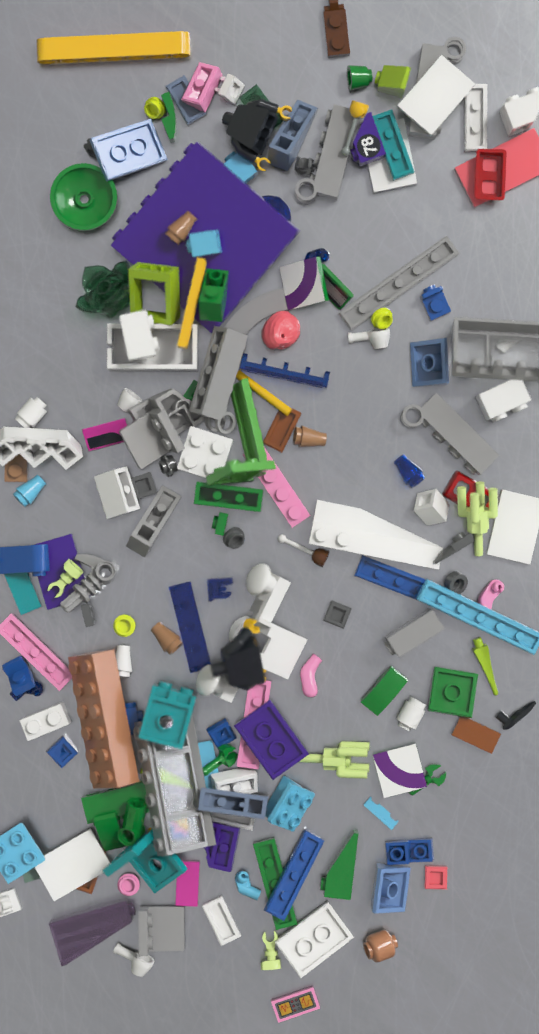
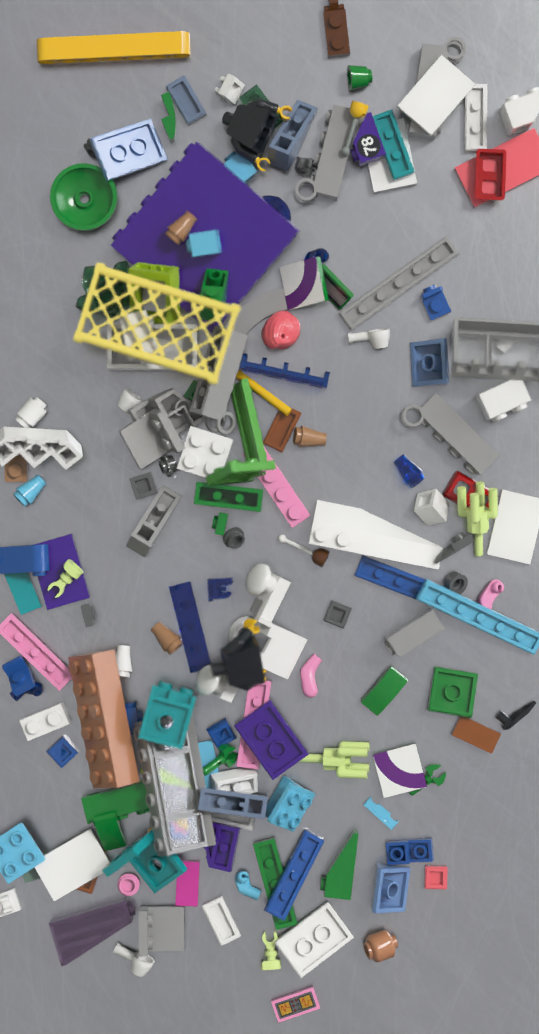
light grey piece [60,554,116,613] -> none
dark pink slope [82,418,127,451] -> none
white brick [94,466,140,519] -> none
neon yellow plate [113,615,136,637] -> none
green piece [118,799,147,846] -> none
neon yellow plate [144,97,166,119] -> none
yellow tile [177,258,207,350] -> none
bright pink slope [181,62,223,112] -> none
neon yellow plate [371,308,393,329] -> none
lime slope [374,65,411,98] -> none
white brick [396,697,426,731] -> none
lime piece [471,637,498,696] -> none
none -> light yellow door [73,262,241,385]

